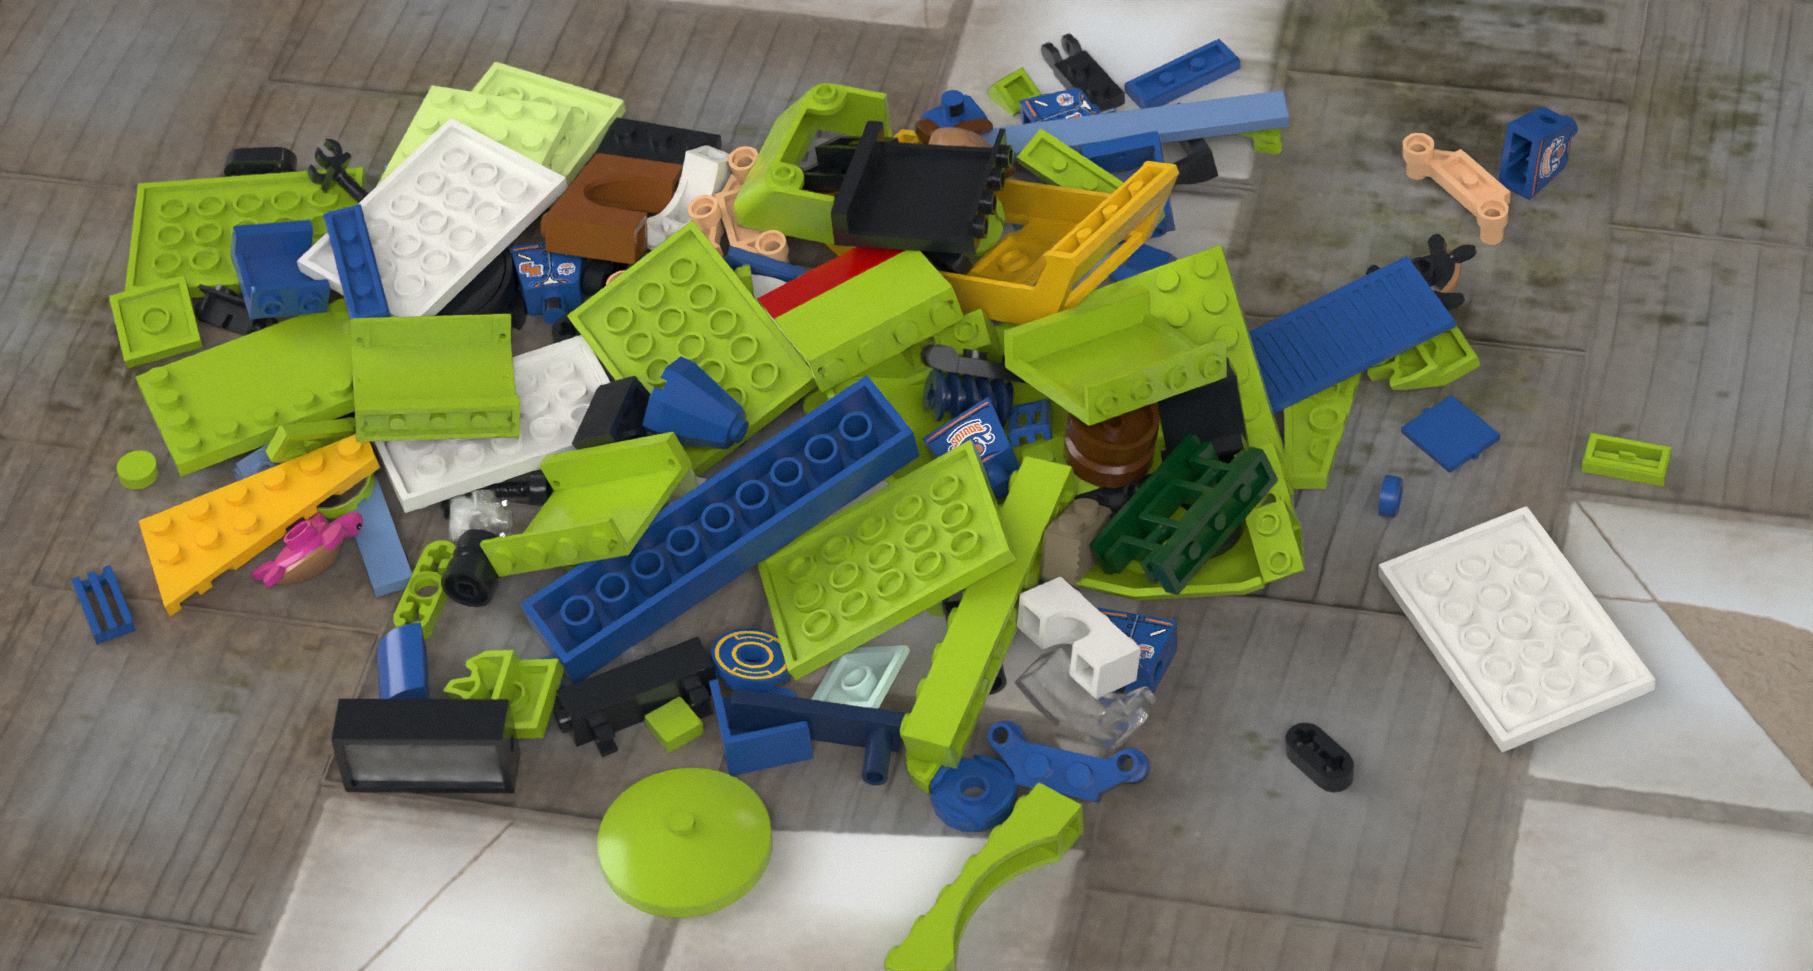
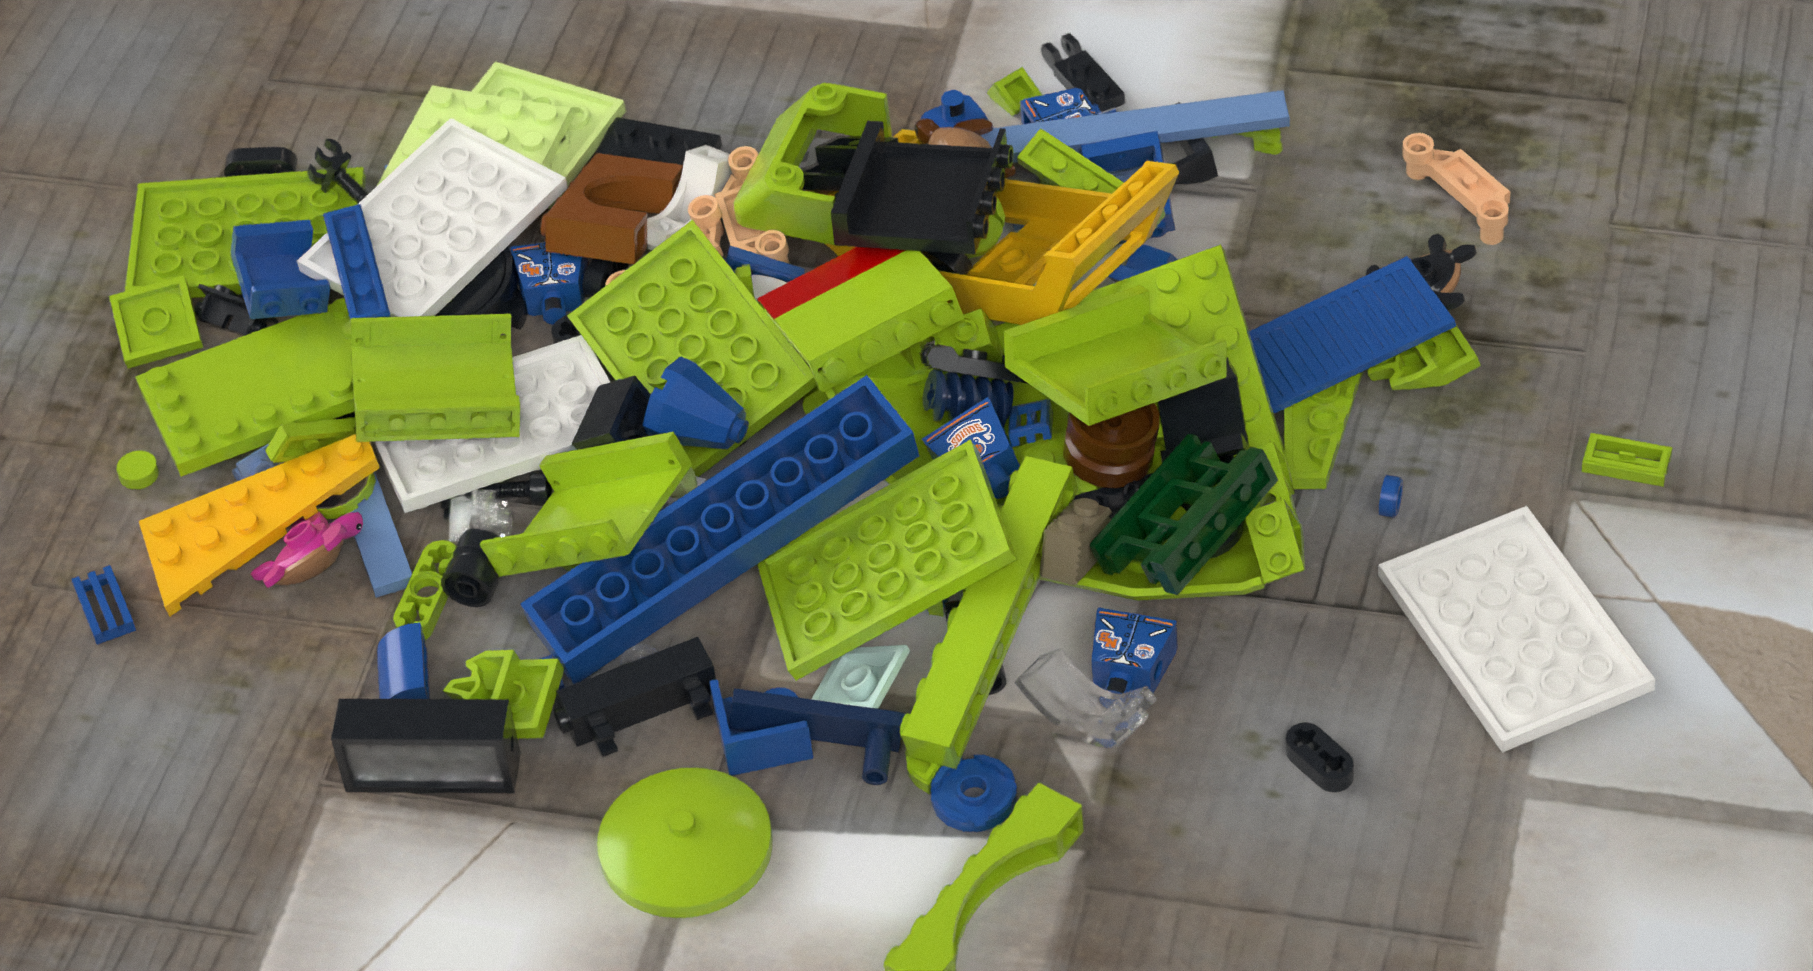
lime tile [644,696,704,753] -> none
blue tile [710,628,791,693] -> none
blue plate [988,721,1151,803] -> none
white arch [1017,576,1141,699] -> none
blue tile [1124,39,1240,109] -> none
blue piece [1401,395,1500,473] -> none
blue torso [1498,107,1578,200] -> none

